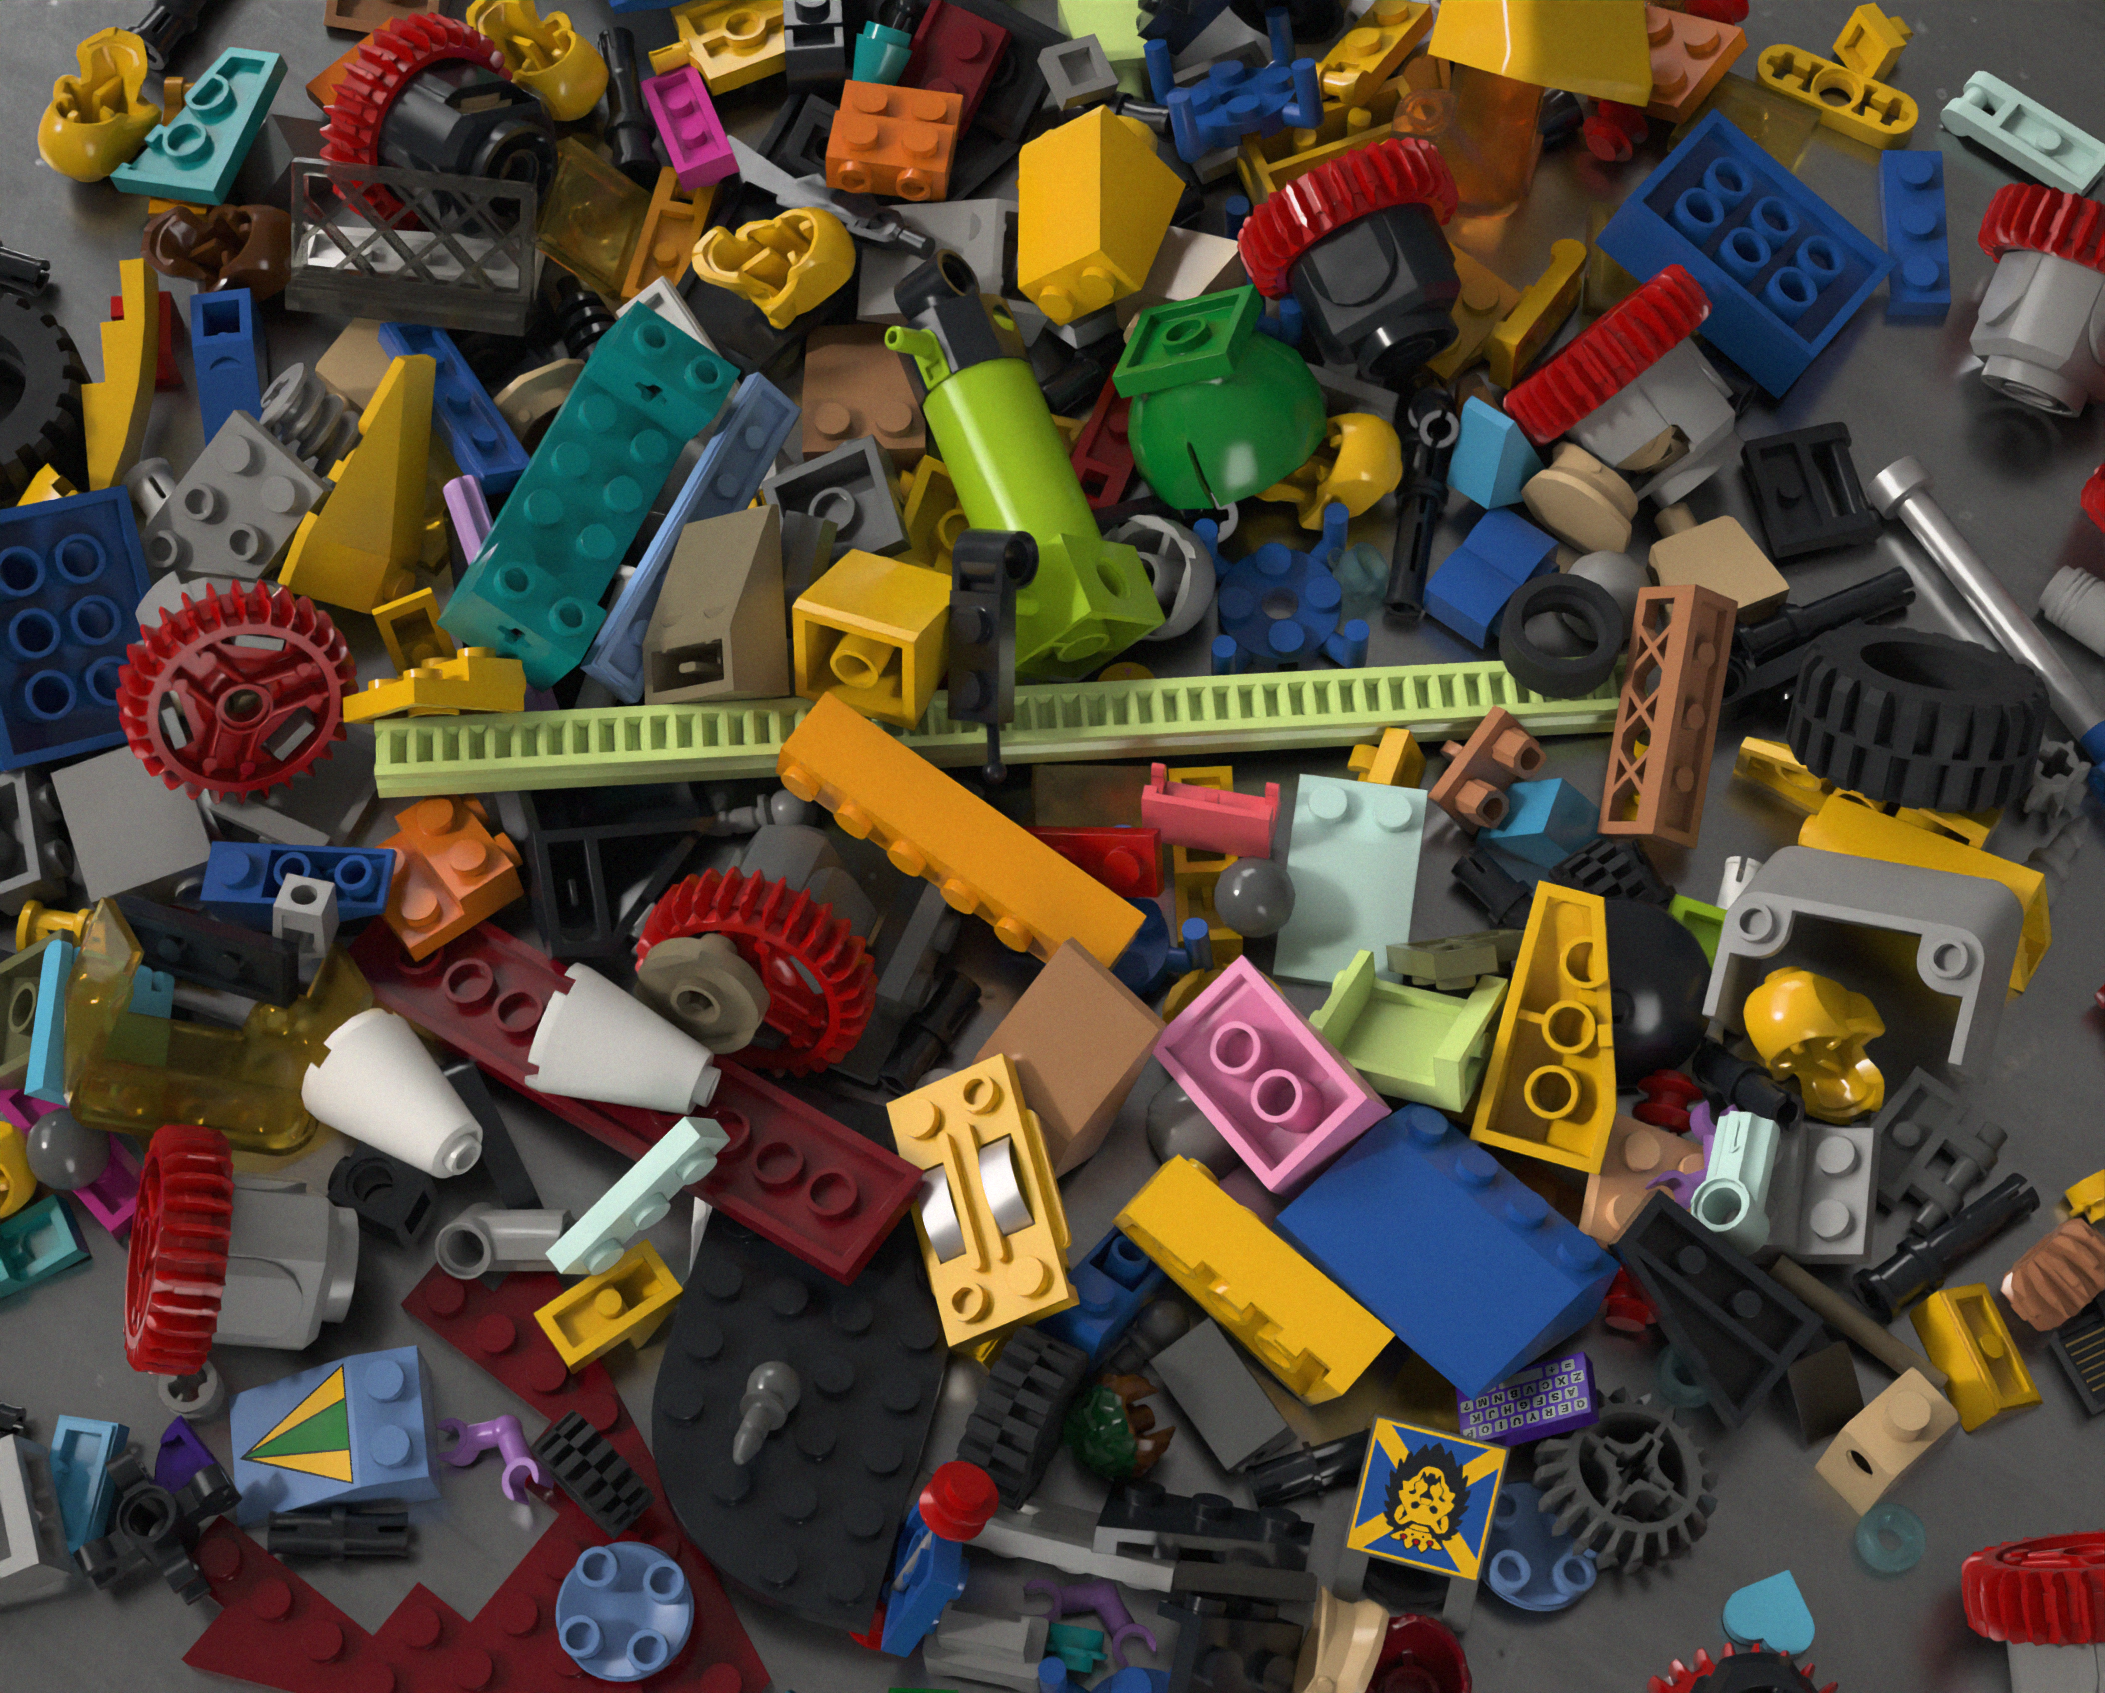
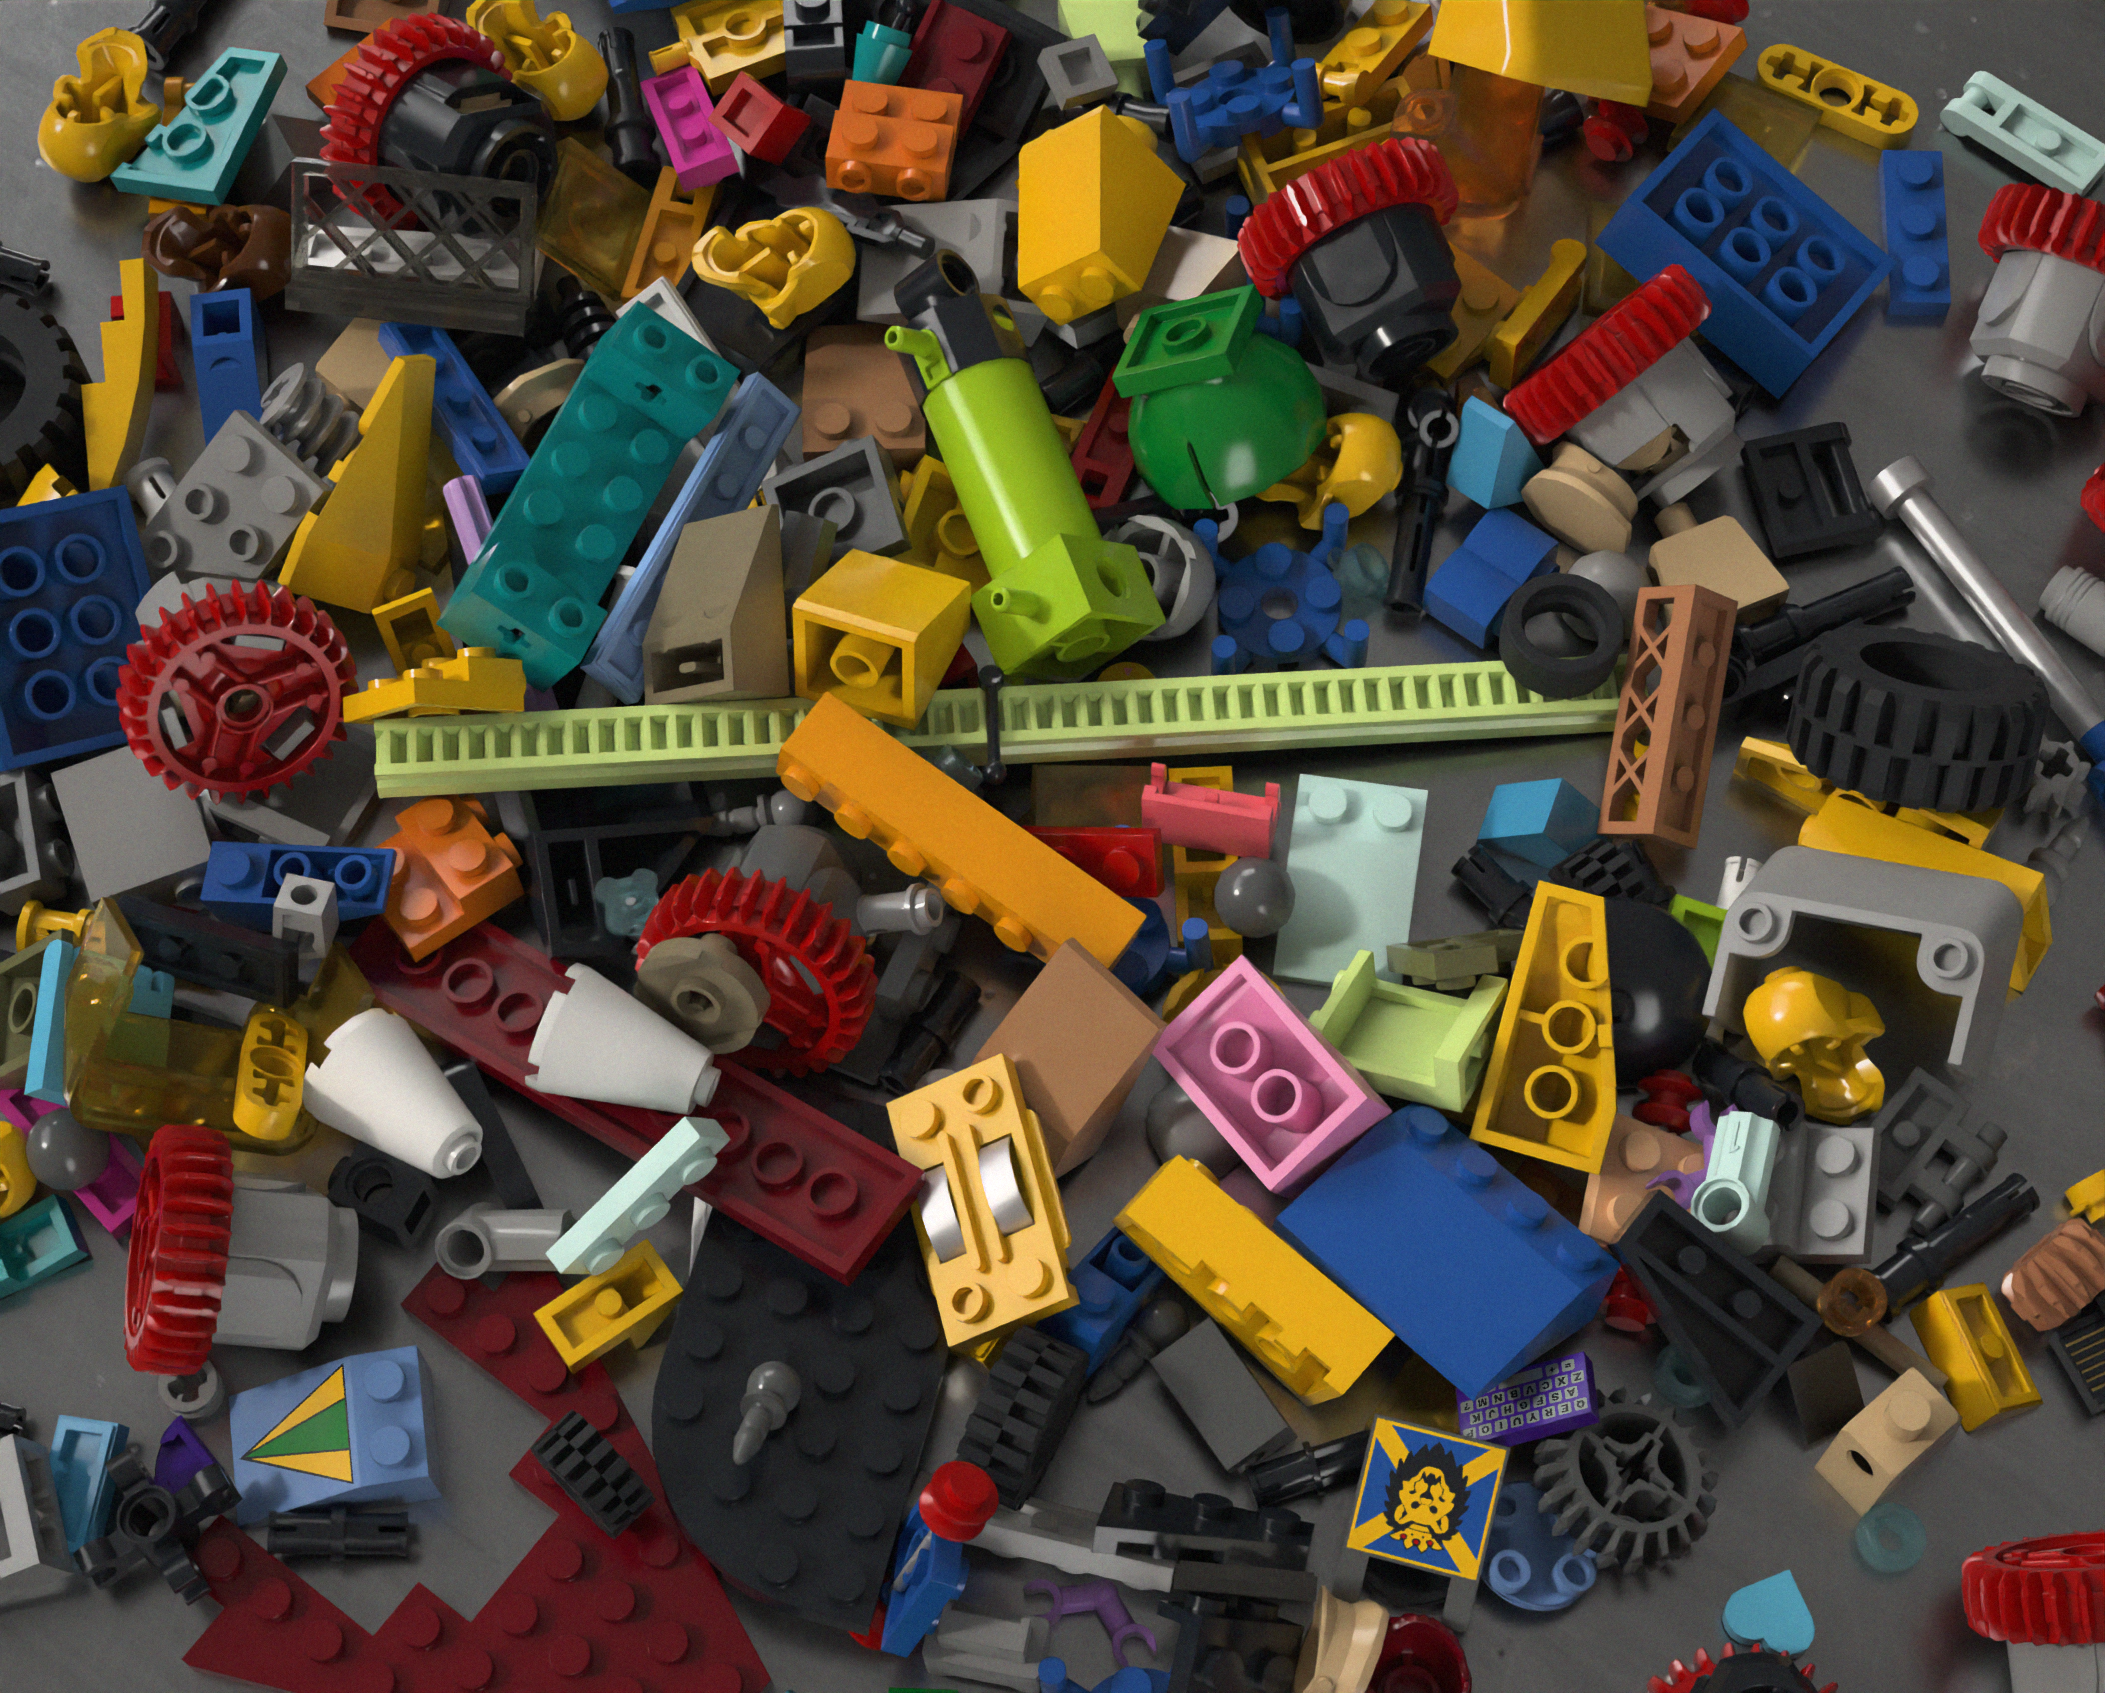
medium lavender arm [436,1415,554,1506] -> none
medium blue dish [556,1541,694,1682] -> none
black plate [947,528,1039,724] -> none
teal plate [1046,1623,1108,1673] -> none
dark green piece [1063,1373,1176,1482] -> none
yellow tile [1347,727,1427,789] -> none
nougat hips [1427,705,1547,835] -> none
yellow tile [1832,2,1914,83] -> none
none -> yellow beam [233,1012,308,1140]
none -> clear light blue plate [595,868,659,936]
none -> red panel [707,71,812,166]
none -> light grey pin [856,883,943,937]
none -> clear light blue plate [920,744,984,797]
none -> clear orange bush [1817,1268,1888,1337]

